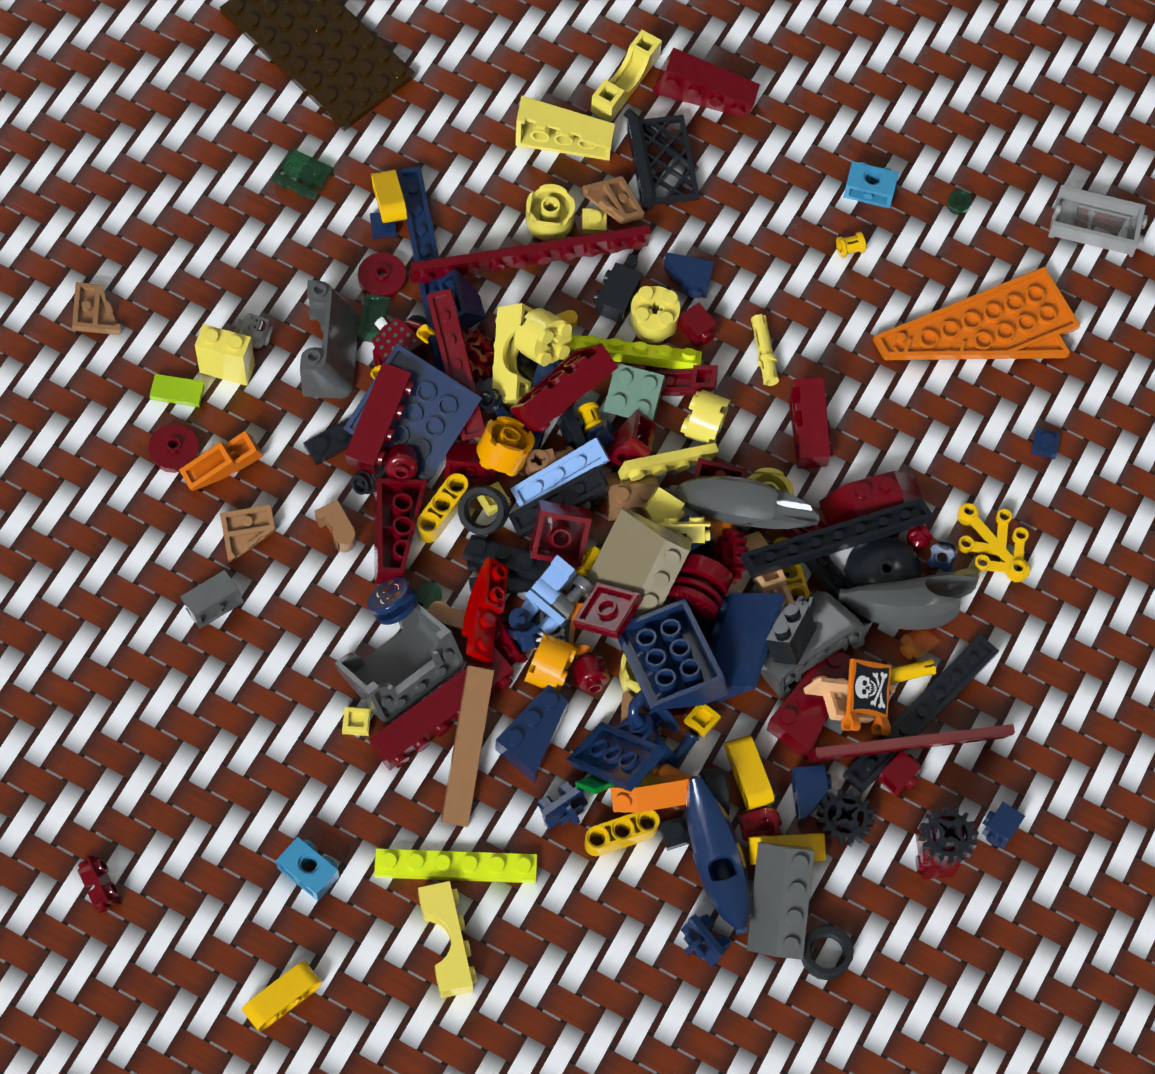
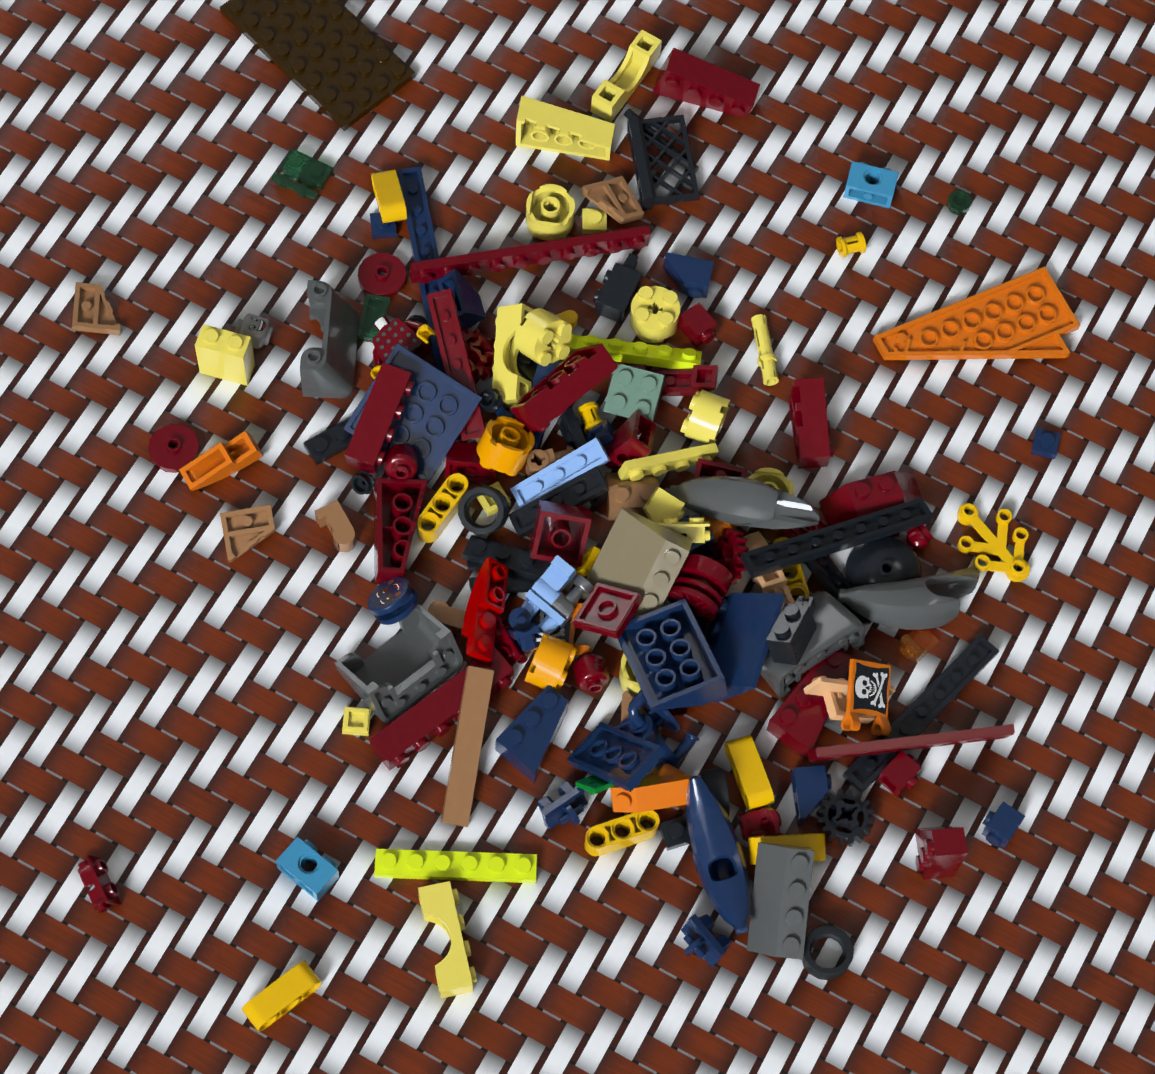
lime tile [150,374,205,408] -> none
dark grey hinge [180,570,244,629] -> none
clear green tile [416,582,442,609] -> none
yellow plate [684,704,721,738] -> none
yellow pin [890,658,936,686] -> none
black gear [917,805,979,866] -> none
dark blue brick [927,540,958,572] -> none
light grey door [1048,185,1148,257] -> none

